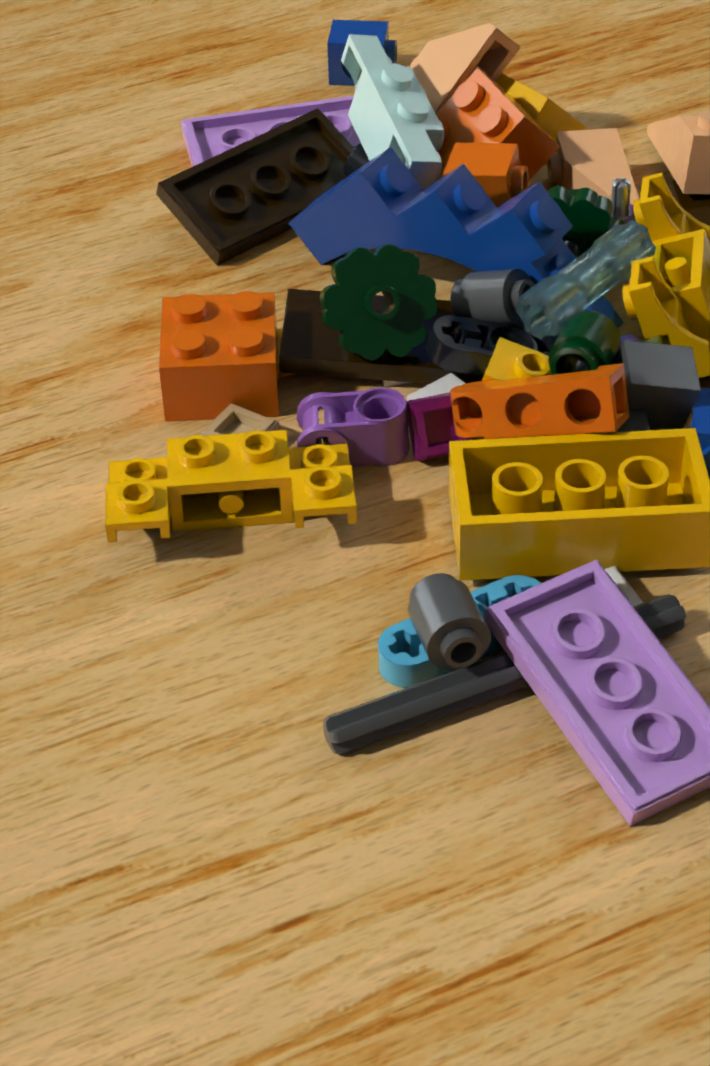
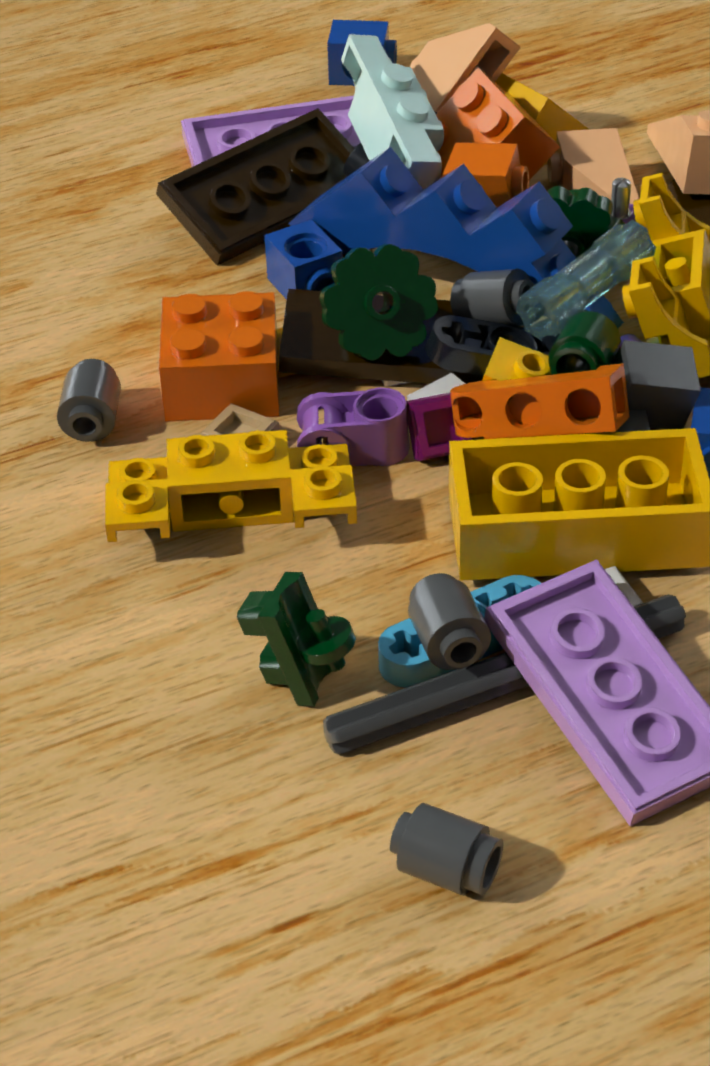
none -> dark grey brick [57,359,121,442]
none -> dark green hips [237,572,356,707]
none -> blue brick [264,219,343,300]
none -> dark grey brick [390,803,504,896]

